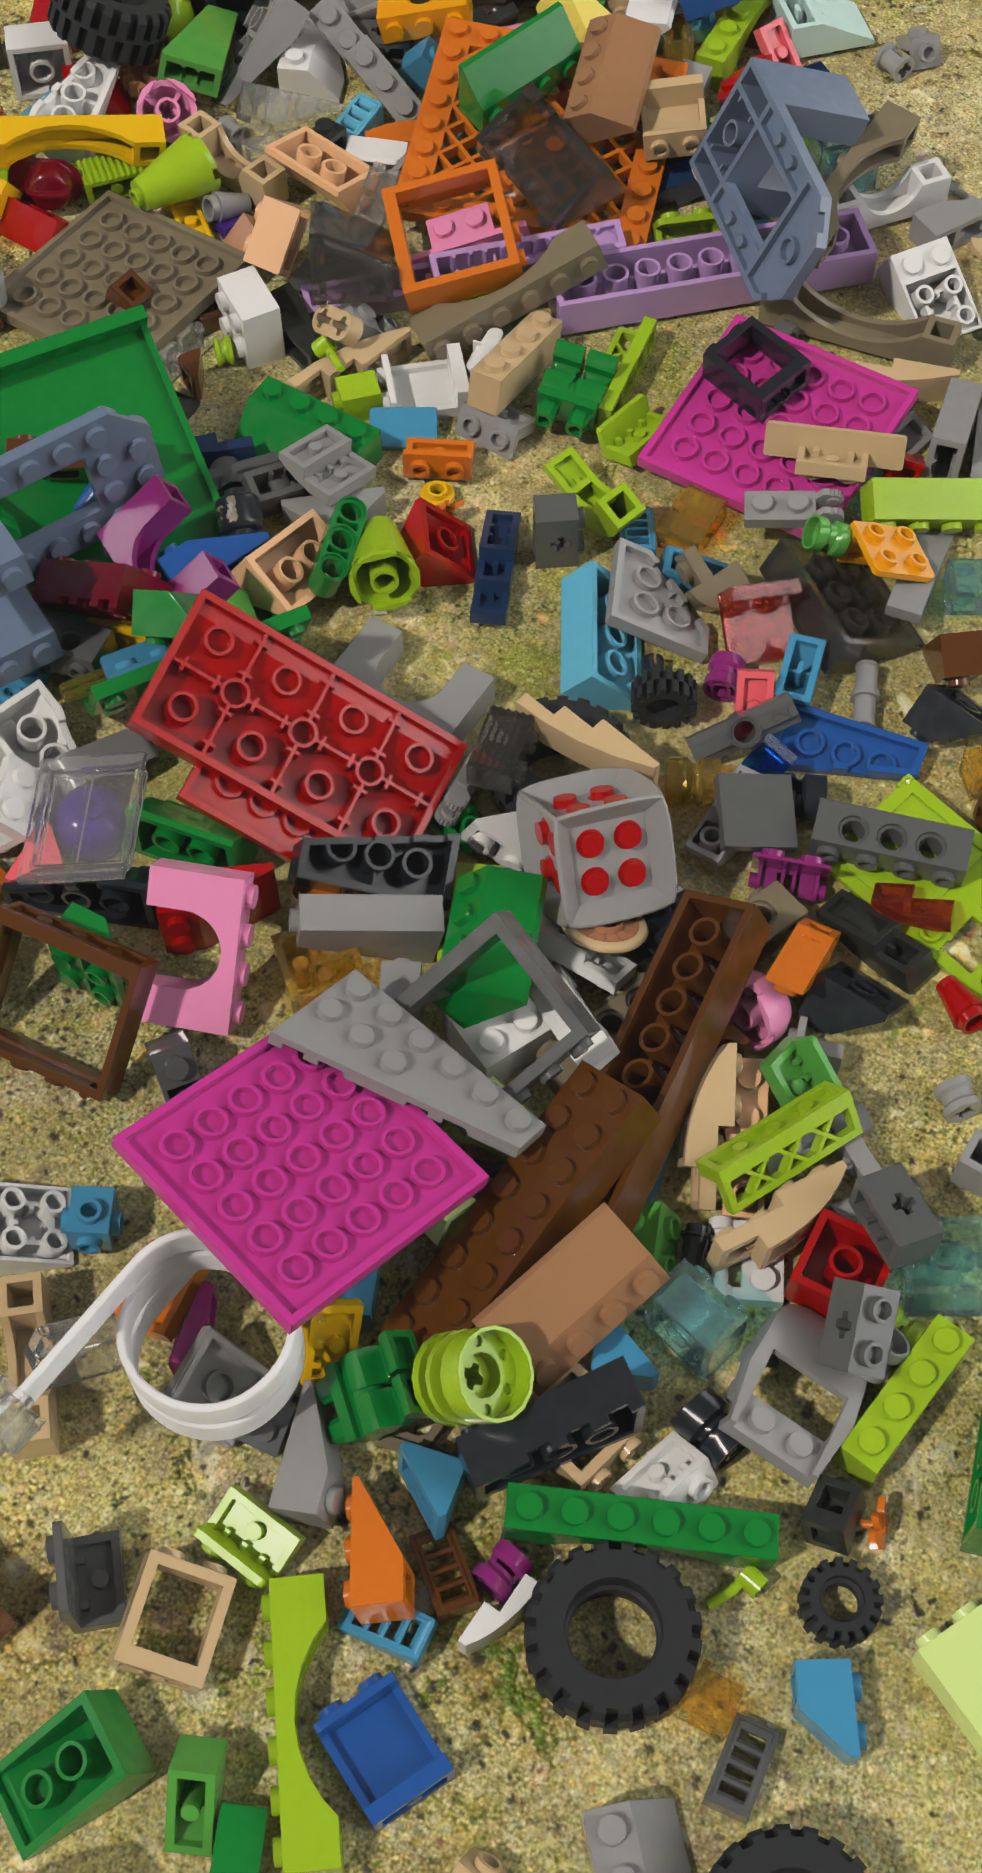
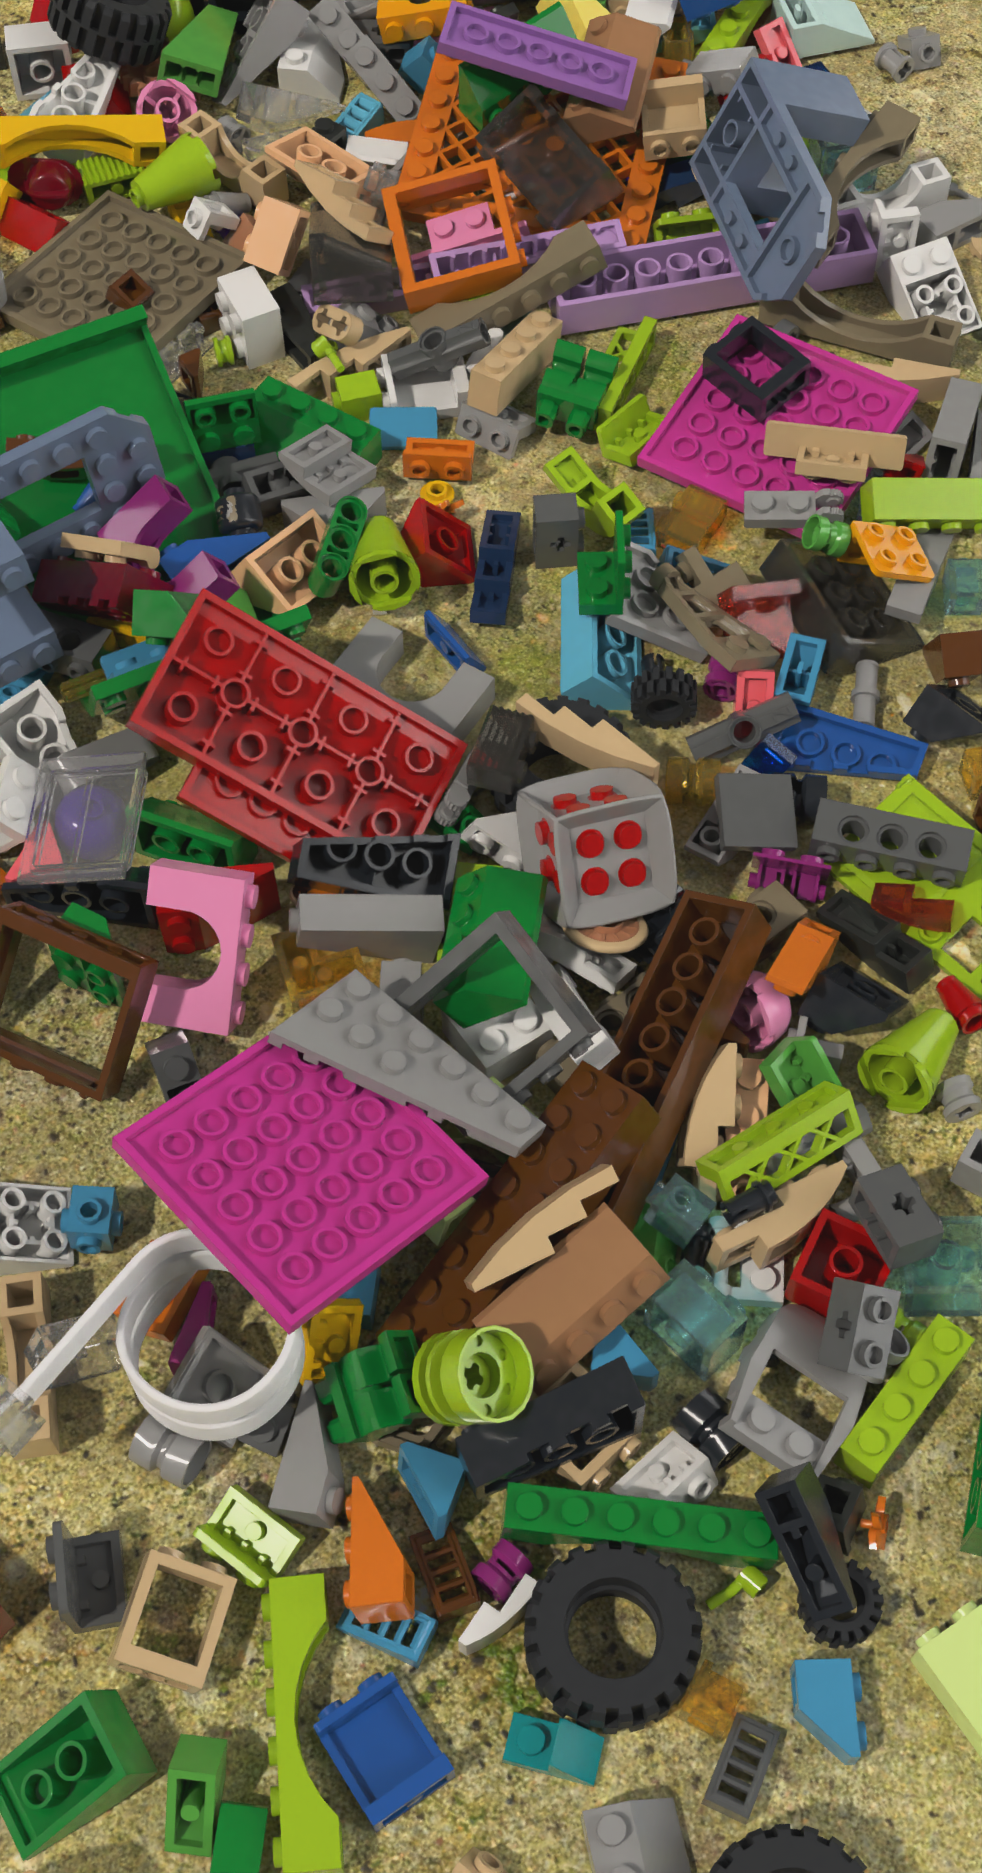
none -> tan plate [60,532,160,569]
none -> light grey wheel [128,1414,212,1489]
none -> green slope [182,388,262,453]
none -> white bracket [183,196,241,241]
none -> tan slope [294,160,394,245]
none -> dark grey piece [387,317,491,380]
none -> blue slope [424,610,486,672]
none -> medium lavender plate [436,0,638,111]
none -> tan slope [464,1164,619,1292]
none -> teal slope [502,1712,605,1787]
none -> green bracket [577,510,632,615]
none -> clear light blue brick [643,1173,717,1250]
none -> dark tan plate [649,562,781,672]
none -> light grey brick [686,46,759,98]
none -> black pin [720,1180,778,1227]
none -> black slope [754,1461,857,1622]
none -> lime cone [857,1008,959,1114]
none -> white bracket [867,199,921,271]

